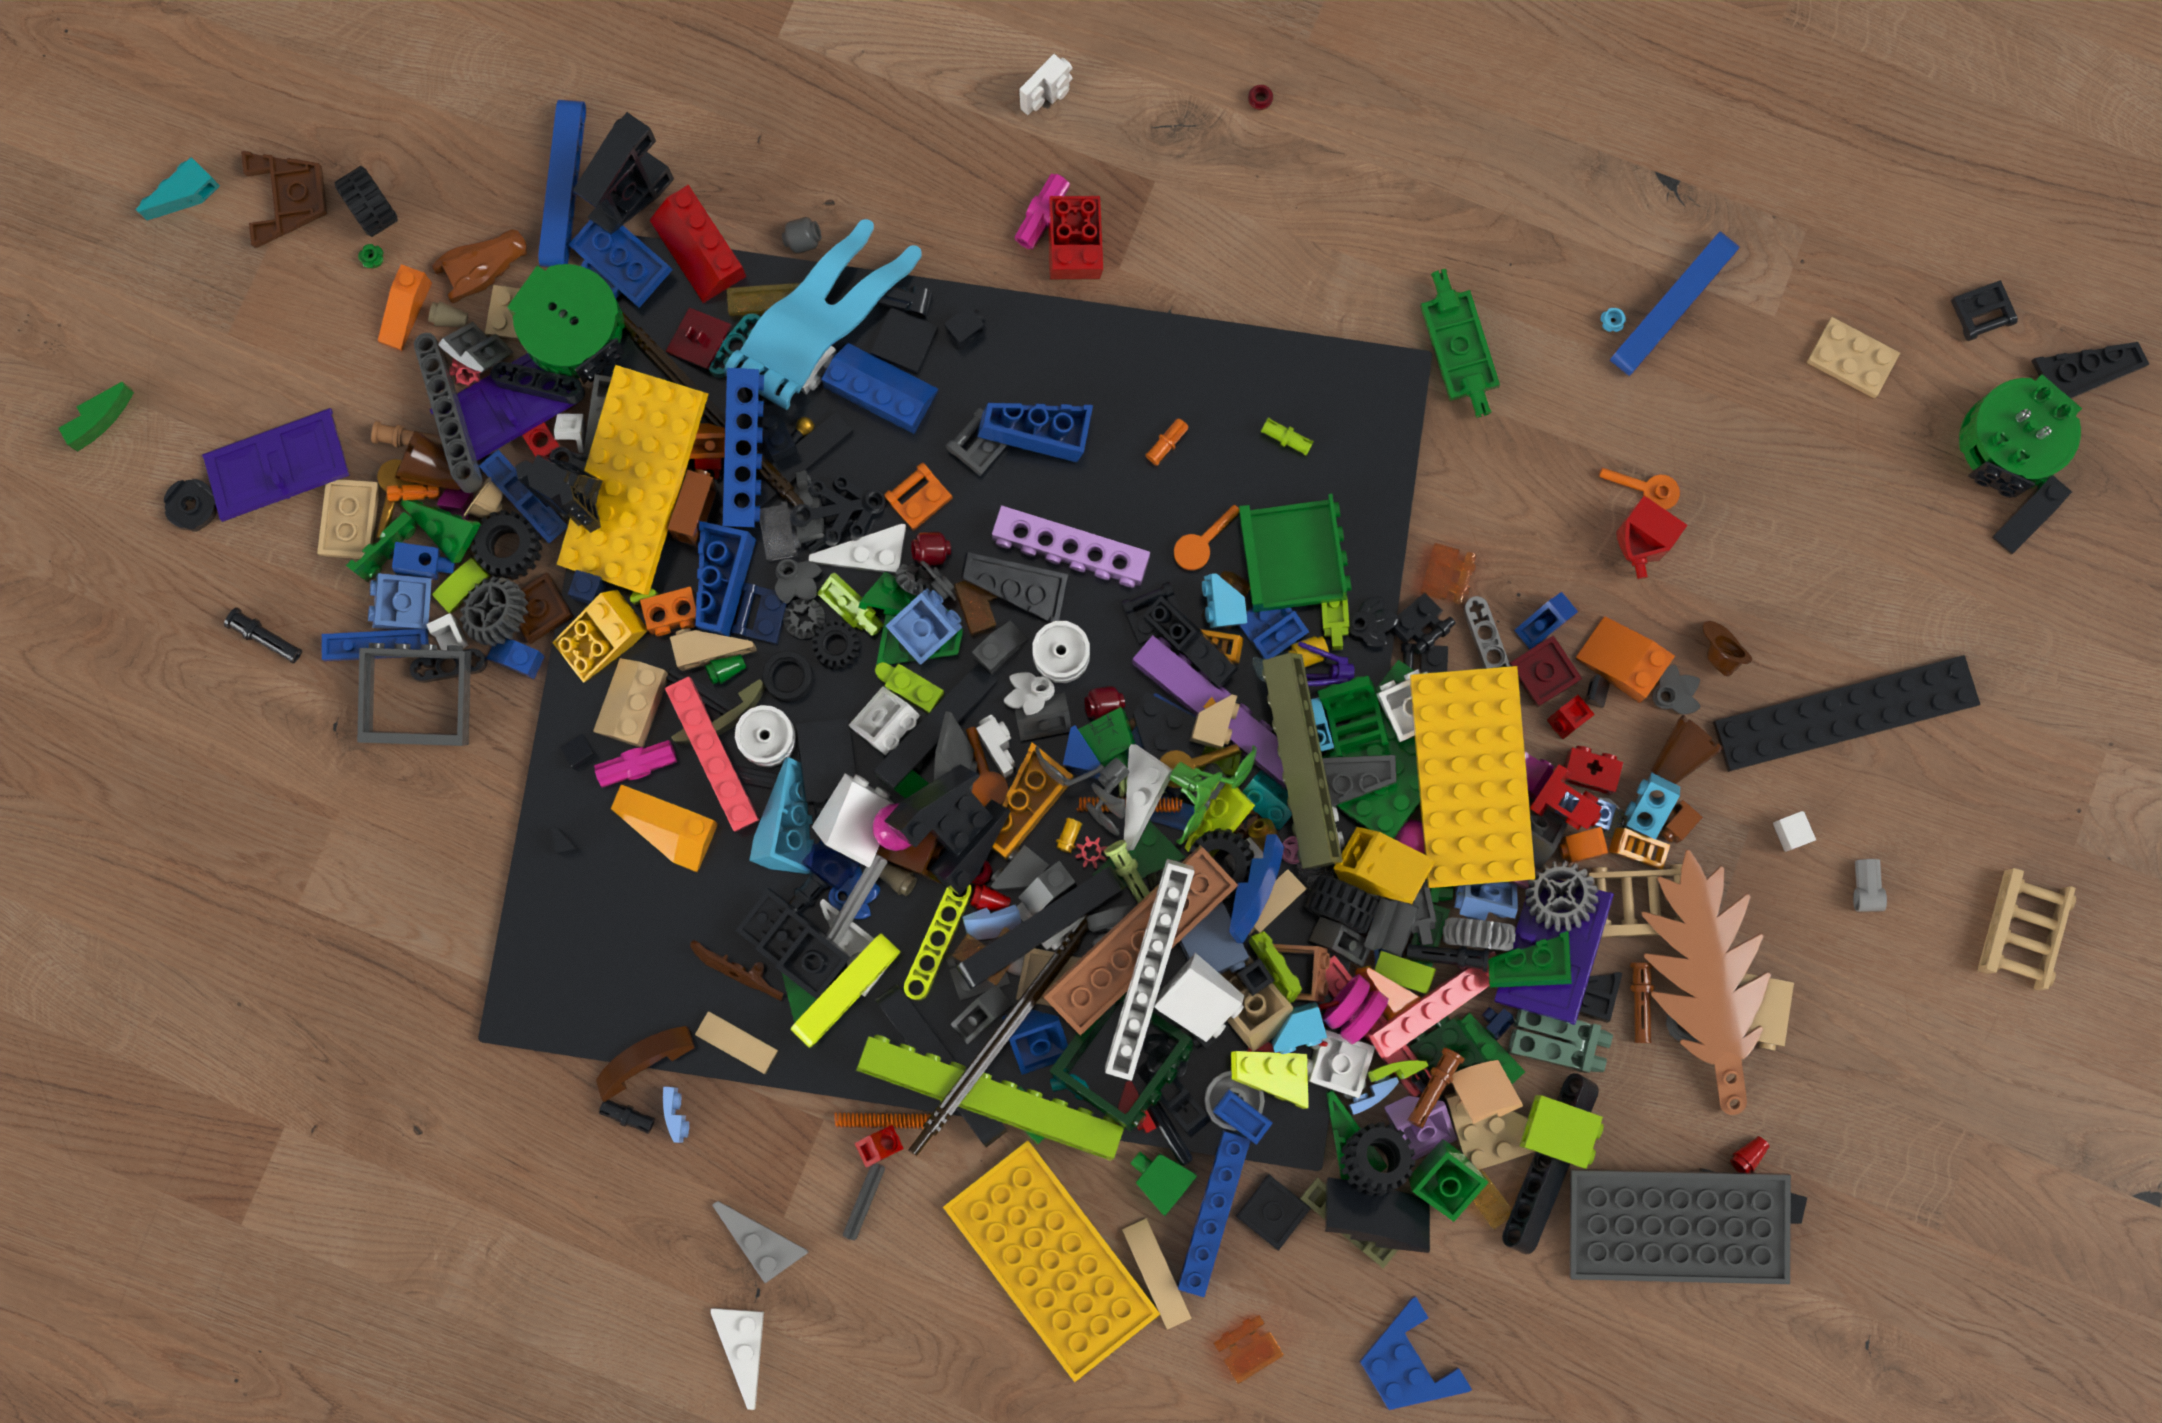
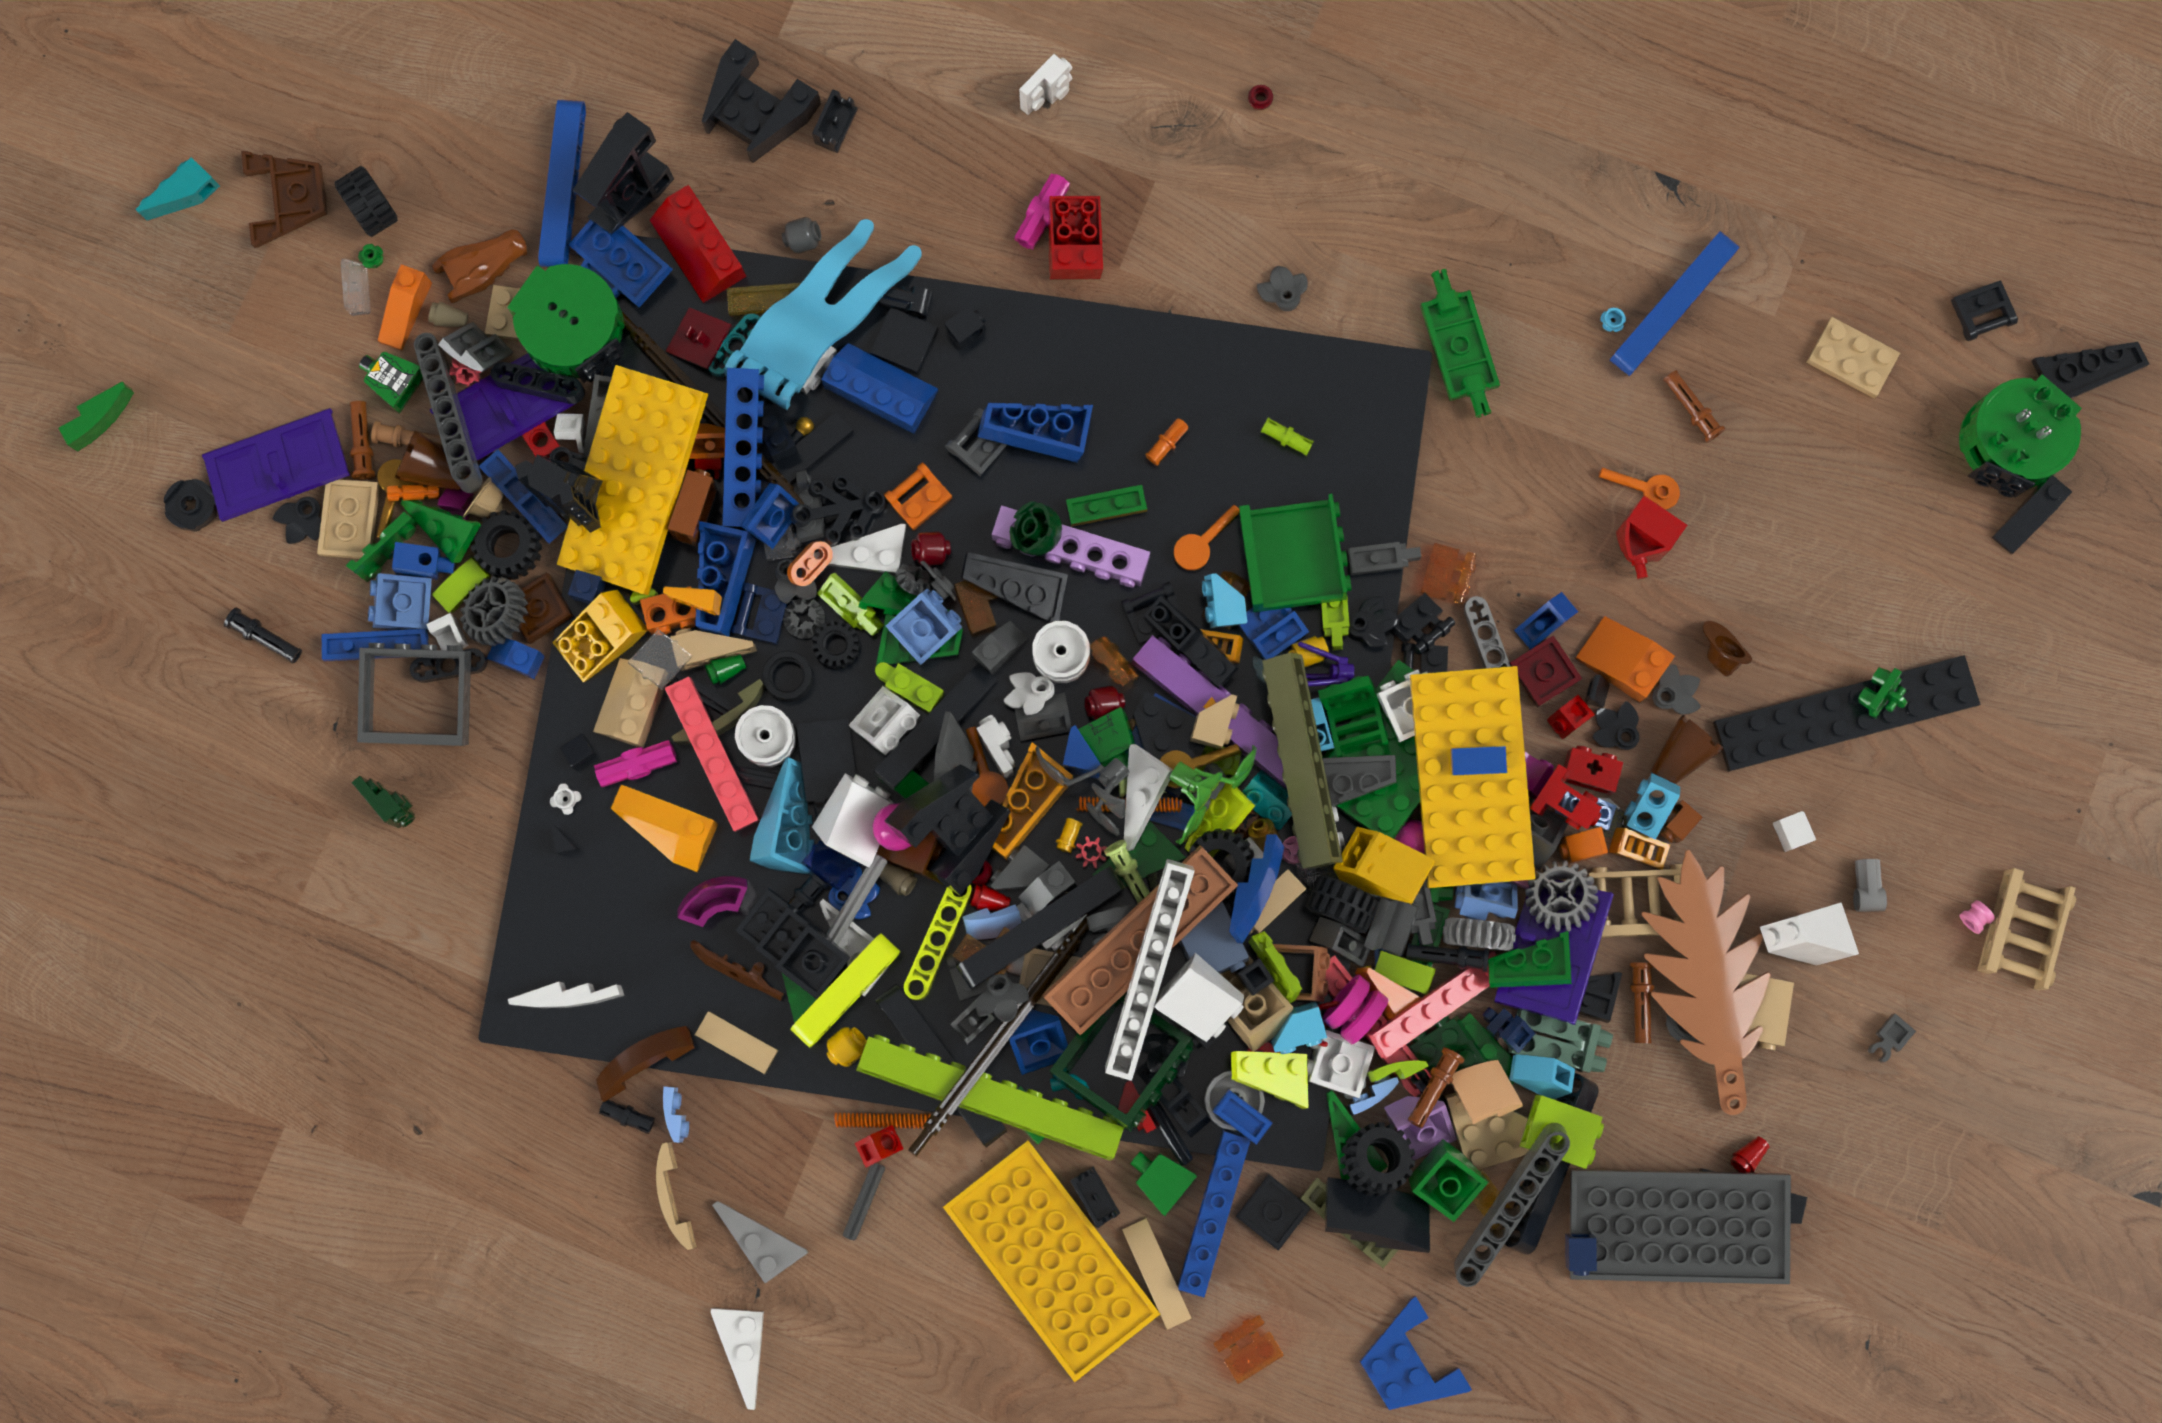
none -> black plate [272,497,321,544]
none -> clear slope [341,259,371,316]
none -> dark orange pin [350,401,376,480]
none -> dark green plate [351,776,415,828]
none -> torso [359,352,423,414]
none -> white slope [508,982,624,1008]
none -> white plate [550,784,581,815]
none -> clear piece [628,629,692,690]
none -> tan slope [656,1142,697,1250]
none -> light orange slope [663,587,722,616]
none -> magenta brick [678,876,747,927]
none -> black wedge [702,39,821,163]
none -> blue slope [740,483,799,549]
none -> orange plate [787,541,833,586]
none -> black hinge [812,89,858,153]
none -> yellow head [827,1027,867,1067]
none -> dark grey plate [976,974,1029,1022]
none -> dark green cylinder [1009,501,1063,555]
none -> green plate [1066,485,1147,527]
none -> black hinge [1070,1166,1120,1228]
none -> clear orange plate [1089,636,1139,686]
none -> dark grey plate [1257,266,1308,311]
none -> dark grey hinge [1347,542,1421,575]
none -> blue tile [1451,746,1507,775]
none -> dark grey beam [1454,1123,1570,1287]
none -> dark blue tile [1498,1015,1536,1054]
none -> medium azure slope [1509,1054,1575,1099]
none -> dark blue brick [1565,1233,1597,1276]
none -> black plate [1592,701,1639,750]
none -> dark orange pin [1663,370,1726,443]
none -> white slope [1760,903,1859,966]
none -> green hips [1858,667,1908,719]
none -> dark grey plate [1868,1014,1916,1063]
none -> bright pink wheel [1960,900,1995,934]

